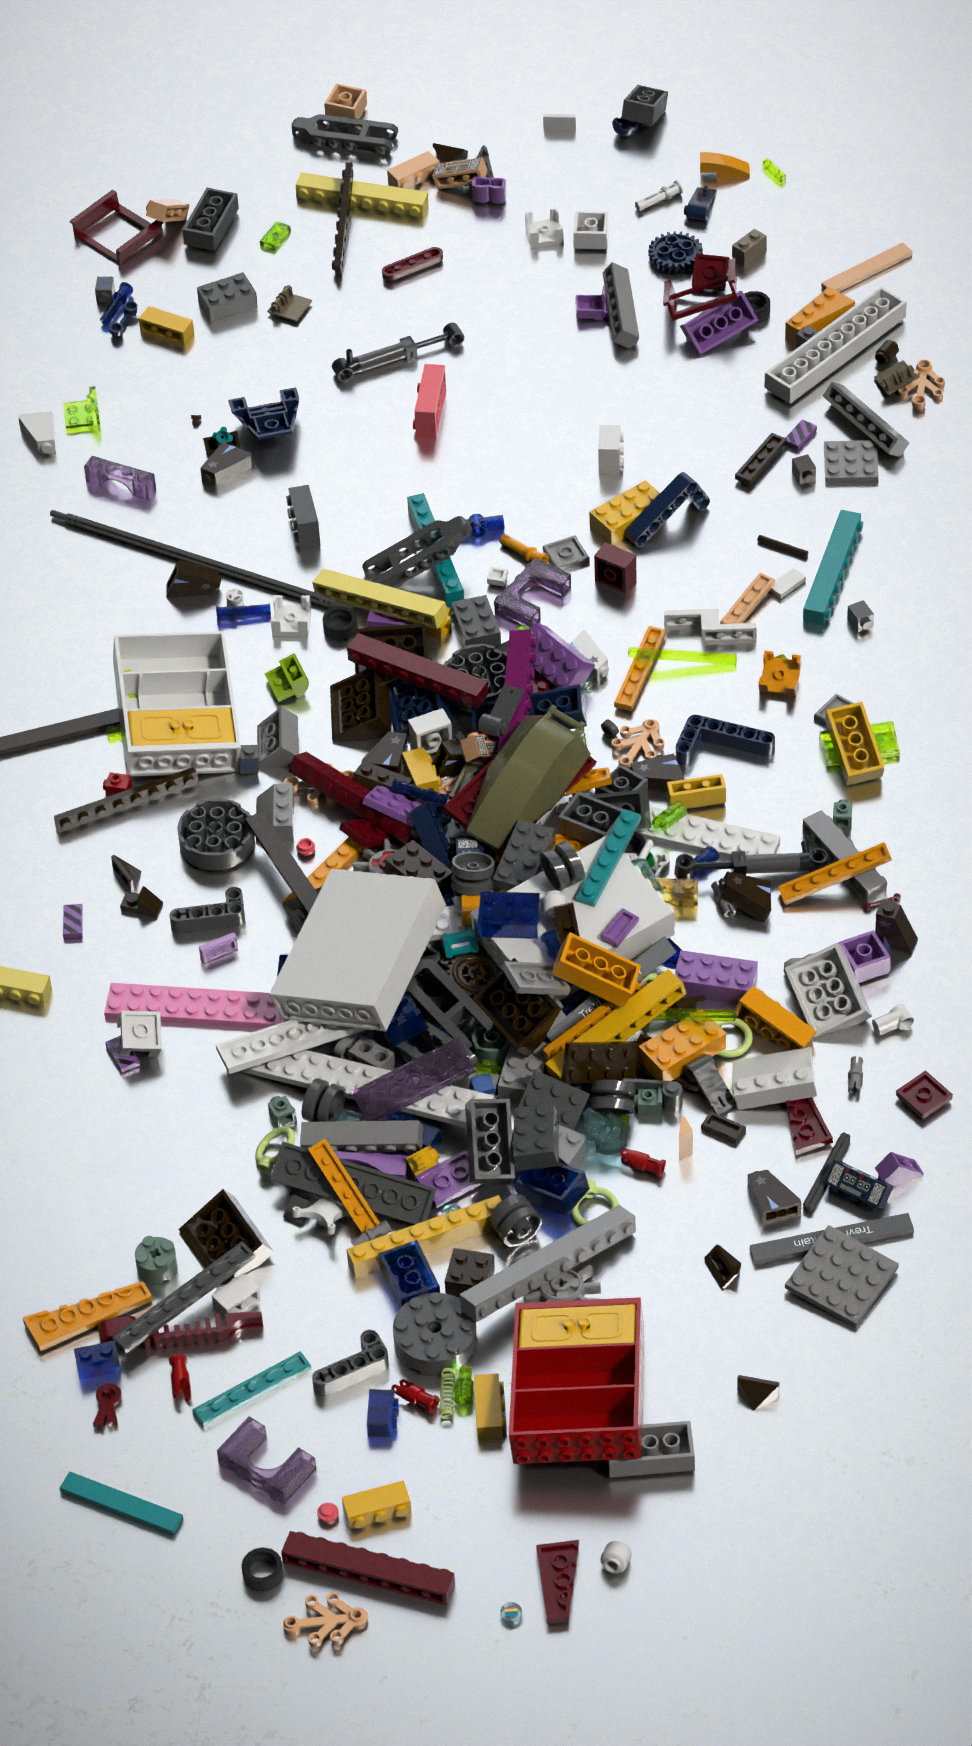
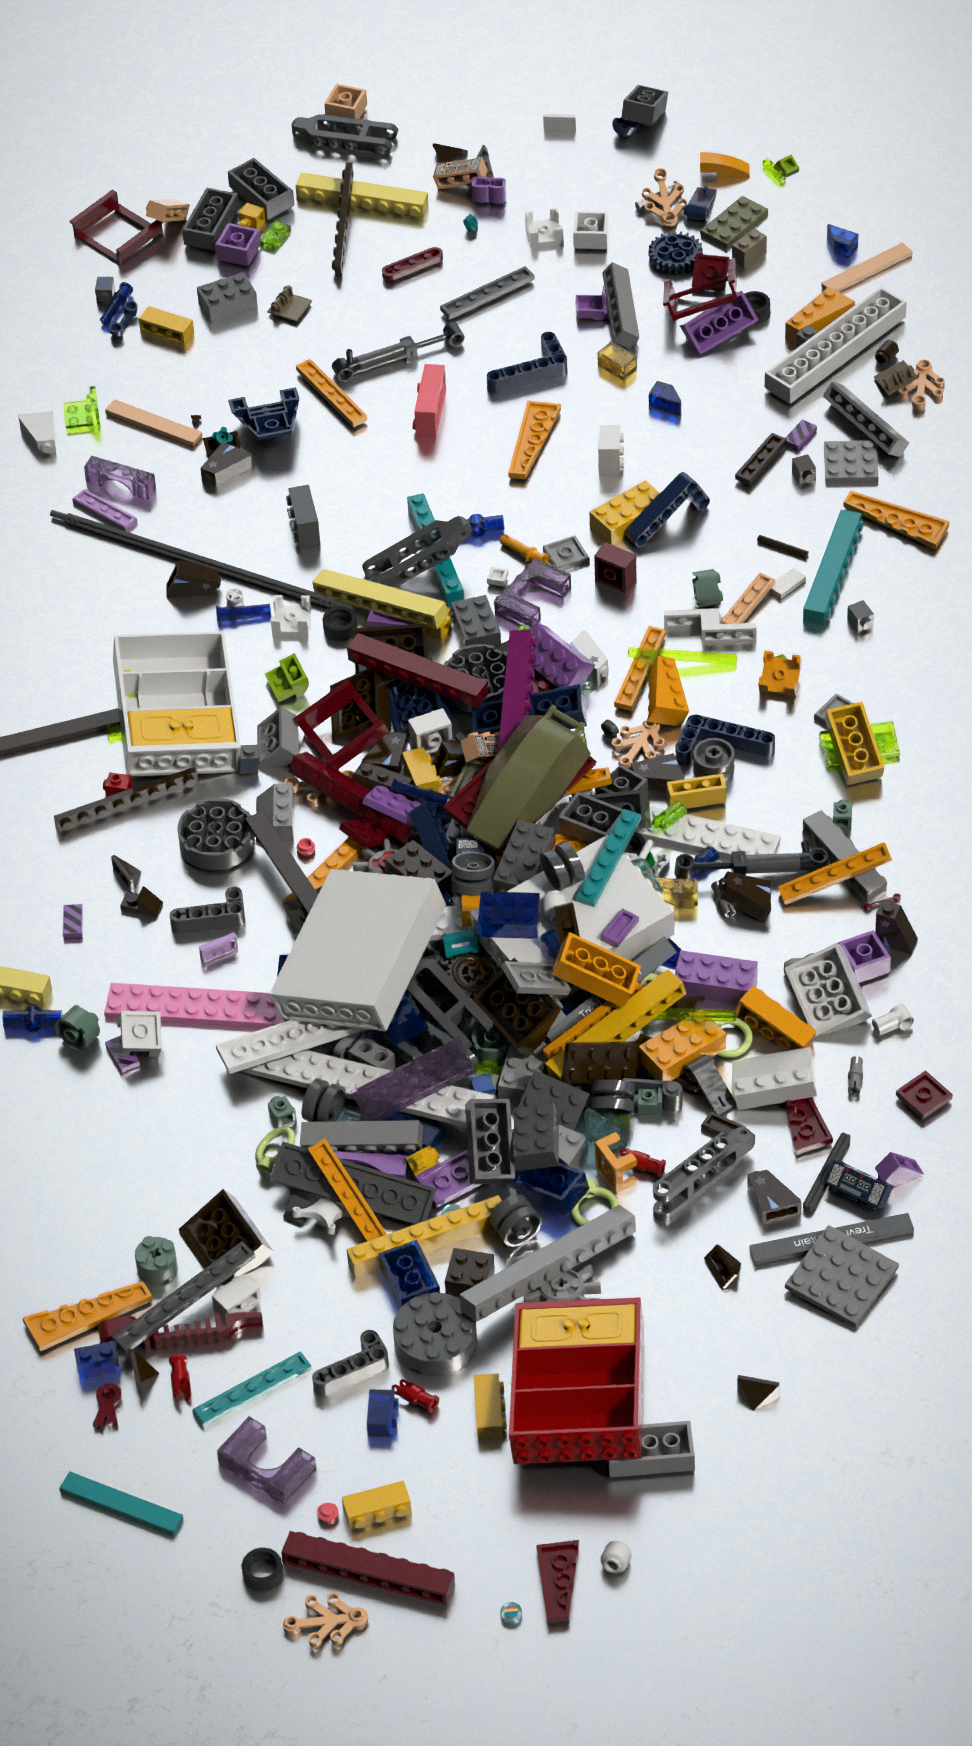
light grey pin [351,1220,392,1246] -> none
light nougat brick [387,151,439,189] -> none
yellowish green piece [439,1368,455,1420] -> none
clear neon green hinge [454,1364,474,1406] -> none
dark grey door [478,684,524,737] -> none
light nougat slope [679,1116,693,1159] -> none
none -> clear blue piece [2,1006,63,1032]
none -> sand green brick [54,1005,100,1052]
none -> lavender tile [72,489,138,531]
none -> light nougat tile [105,399,203,447]
none -> dark brown slope [129,1349,160,1395]
none -> medium lavender brick [215,223,261,266]
none -> dark grey brick [227,158,295,220]
none -> yellow brick [238,203,265,229]
none -> dark red piece [294,679,390,771]
none -> light orange plate [296,358,368,427]
none -> dark grey plate [440,266,535,320]
none -> teal plate [463,214,478,231]
none -> dark blue beam [486,331,568,393]
none -> light orange wing [508,400,561,479]
none -> light orange panel [595,1132,637,1194]
none -> clear yellow brick [597,342,637,380]
none -> light nougat plant [641,168,688,227]
none -> light orange wedge [647,656,690,727]
none -> clear blue slope [648,380,682,416]
none -> dark grey piece [653,1126,755,1221]
none -> sand green brick [692,569,724,608]
none -> dark grey wheel [693,738,735,783]
none -> olive plate [700,195,769,249]
none -> lime slope [775,154,800,175]
none -> clear blue slope [827,223,859,258]
none -> light orange wing [843,490,950,549]

